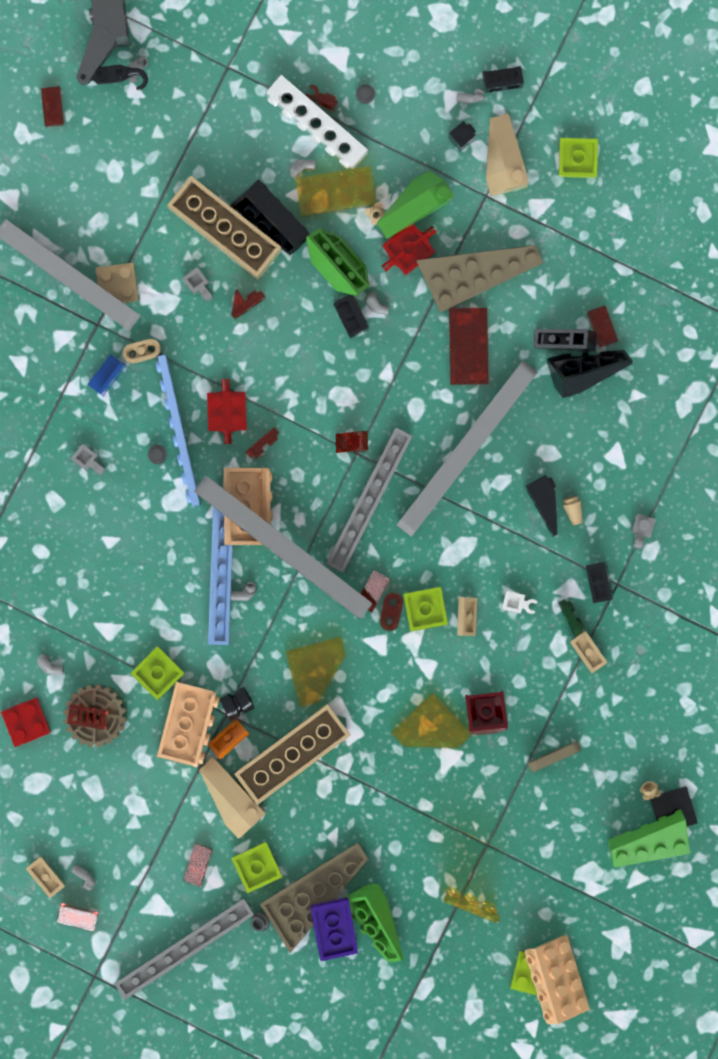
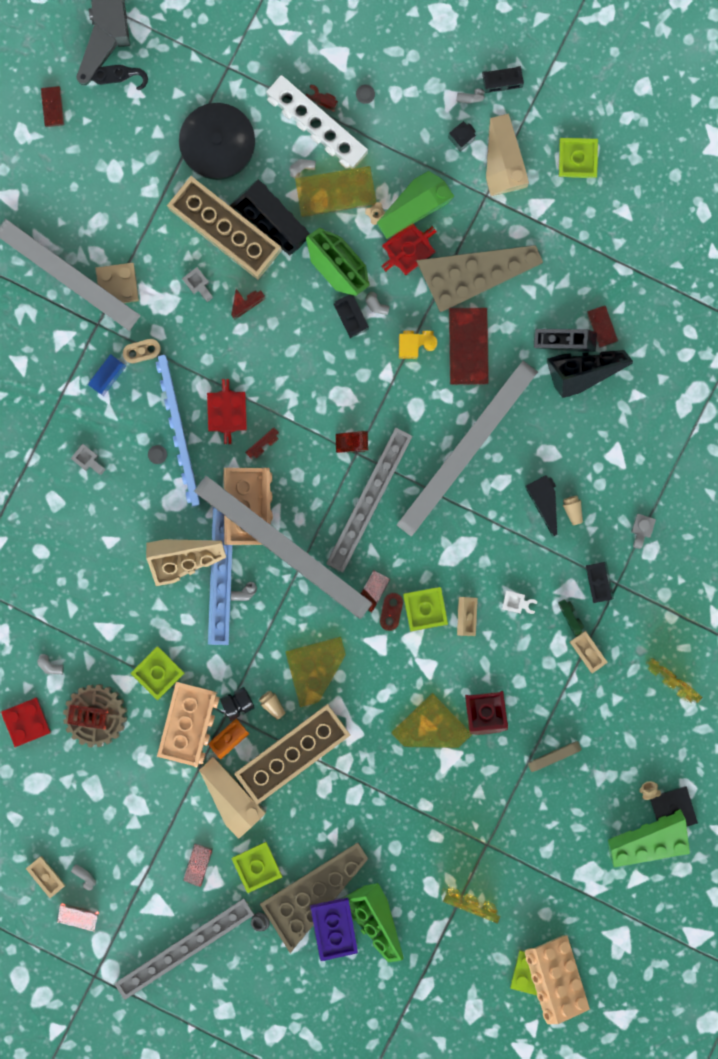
light grey arm [129,56,149,82] -> none
none -> tan wedge [146,539,226,586]
none -> black dish [179,103,255,180]
none -> tan cone [259,691,286,720]
none -> yellow brick [399,330,438,359]
none -> clear yellow plate [646,658,703,703]

